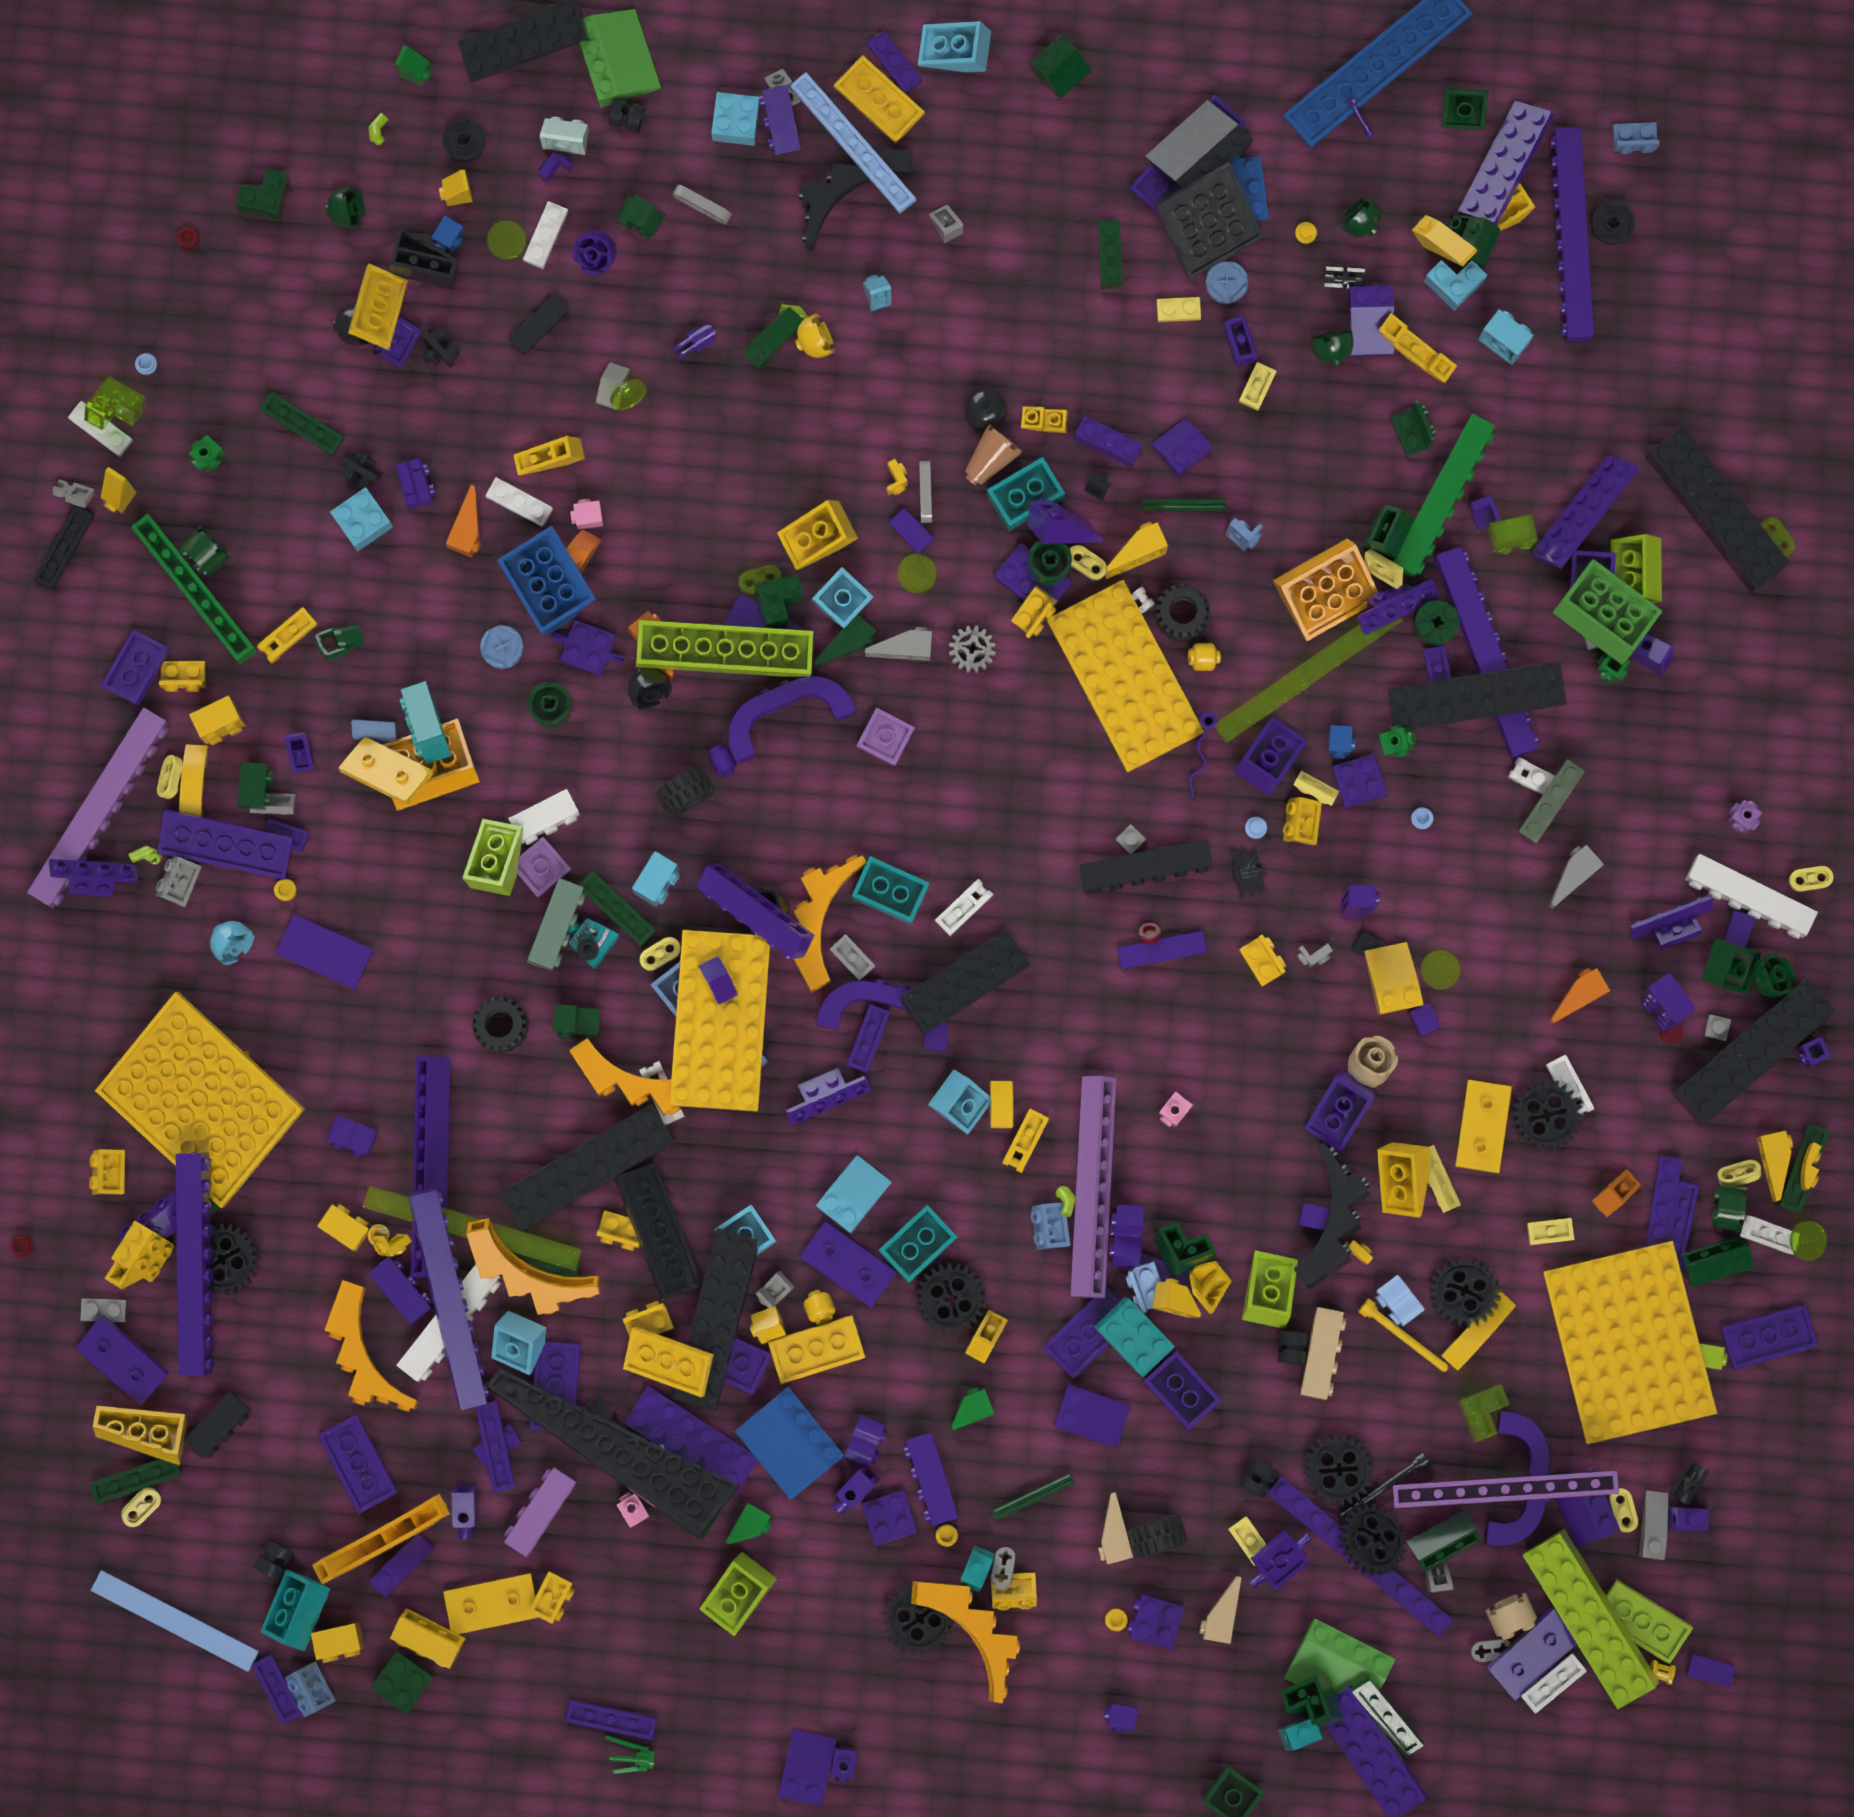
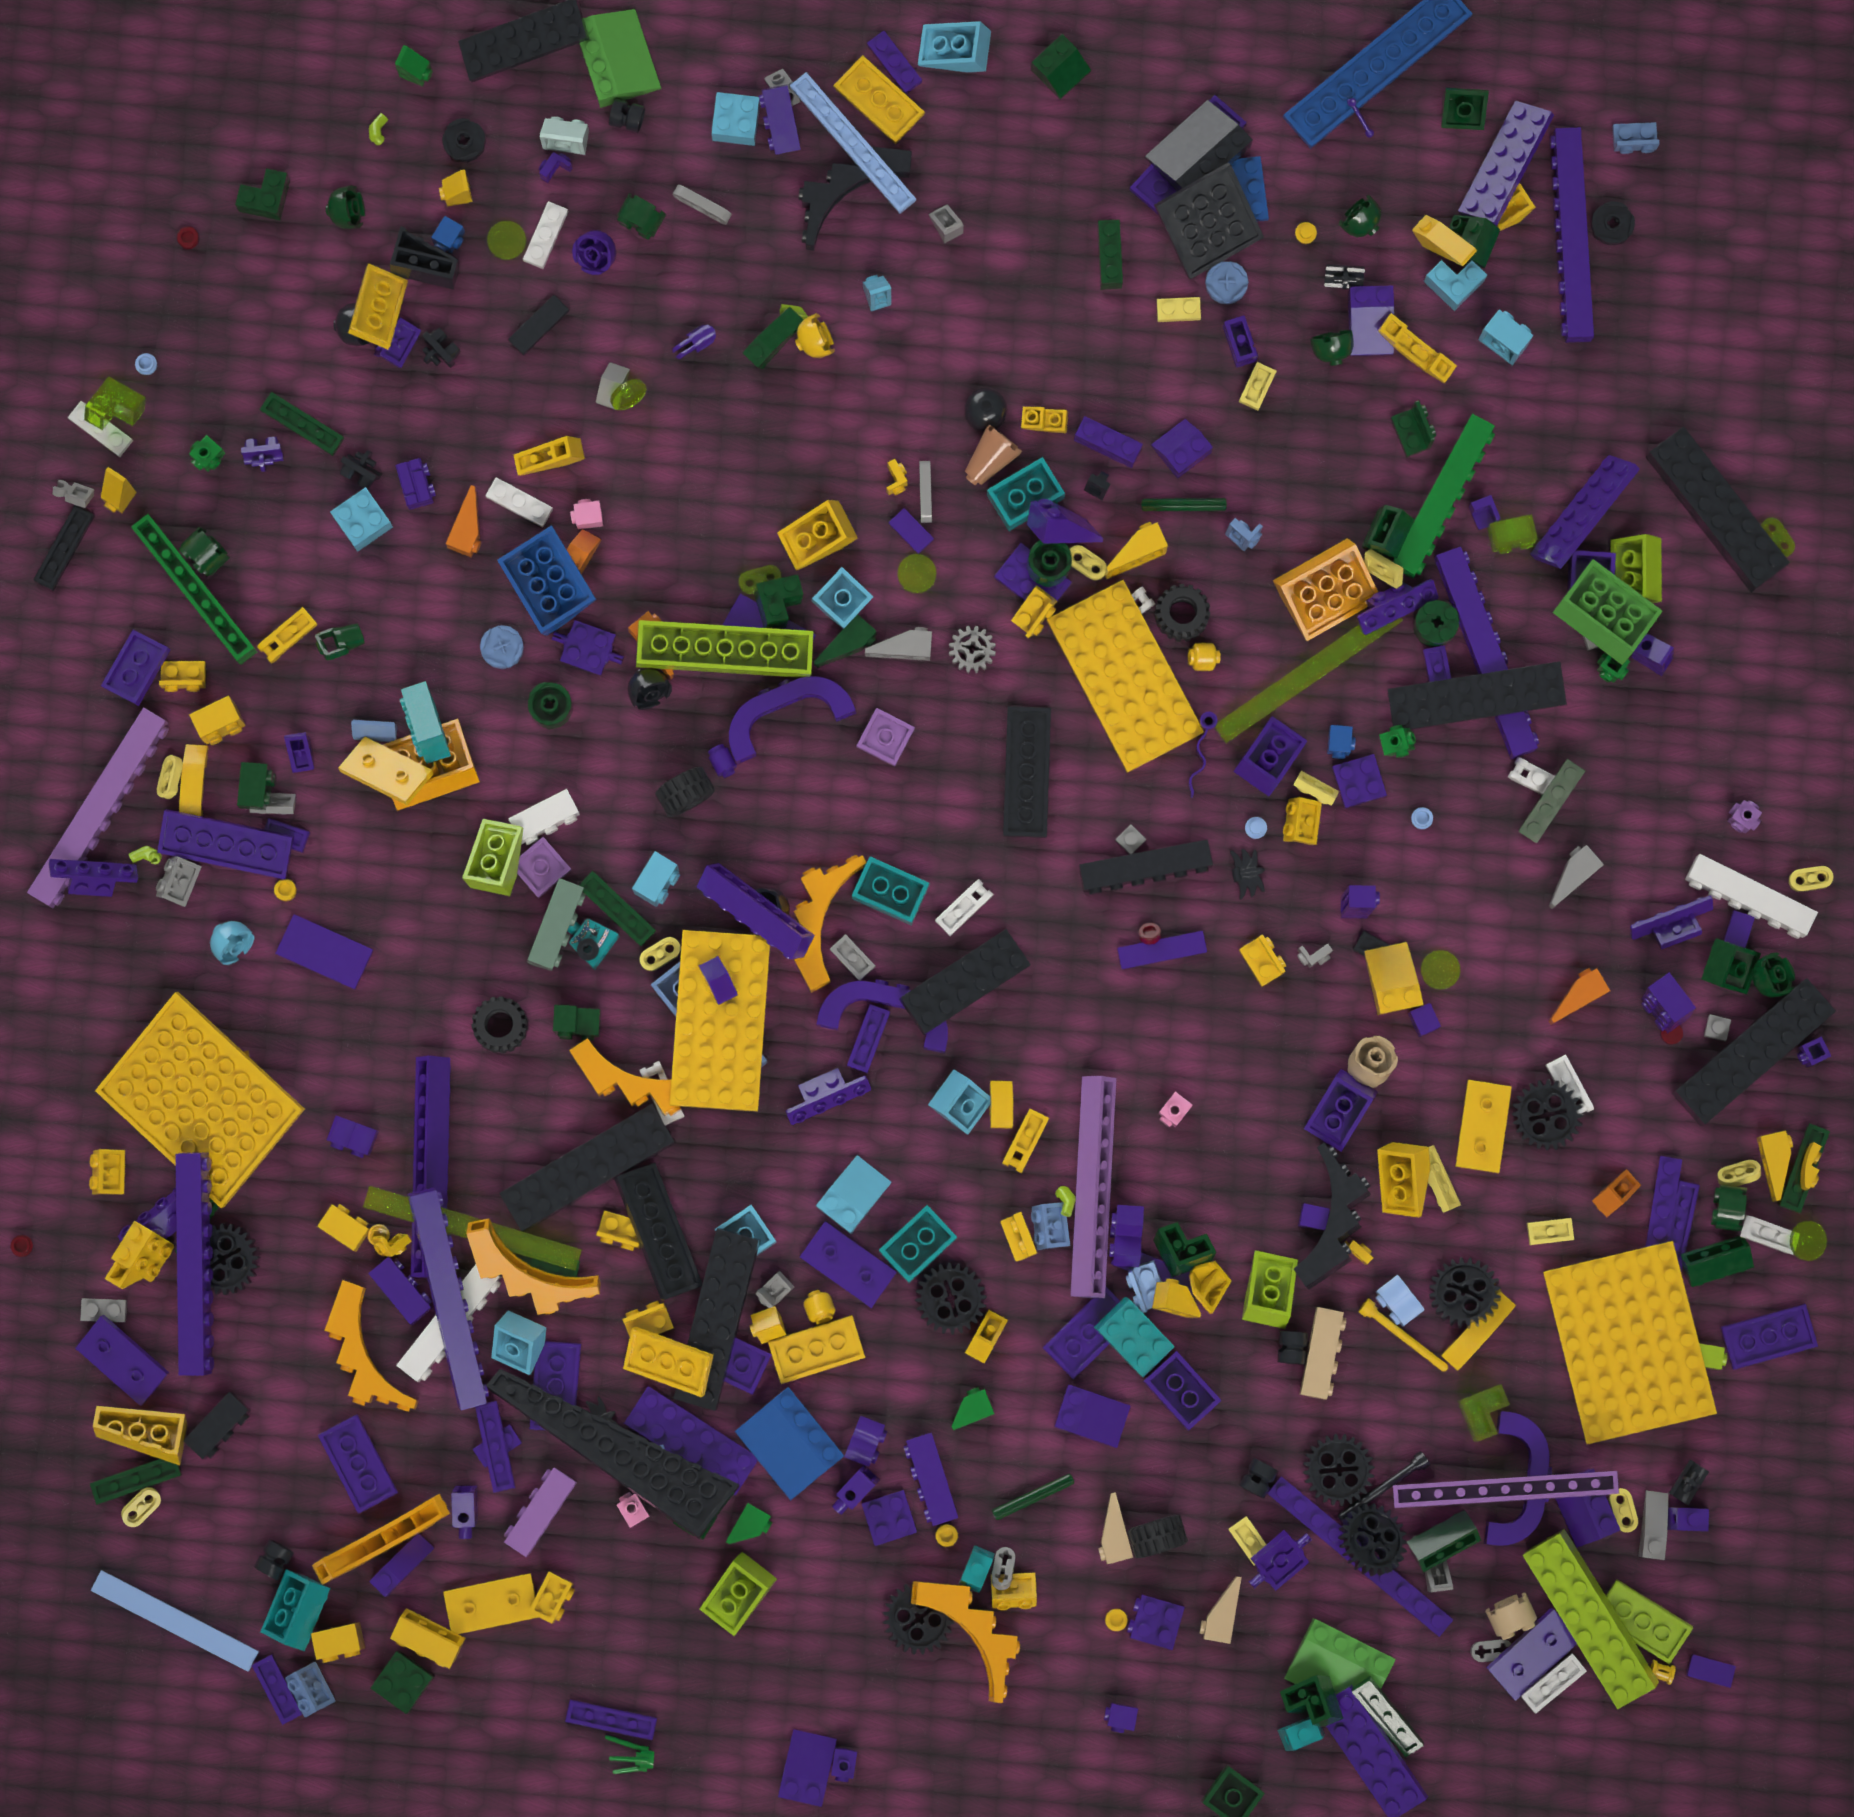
none -> dark purple hips [241,437,284,472]
none -> yellow bracket [1001,1212,1037,1262]
none -> black plate [1003,706,1051,838]

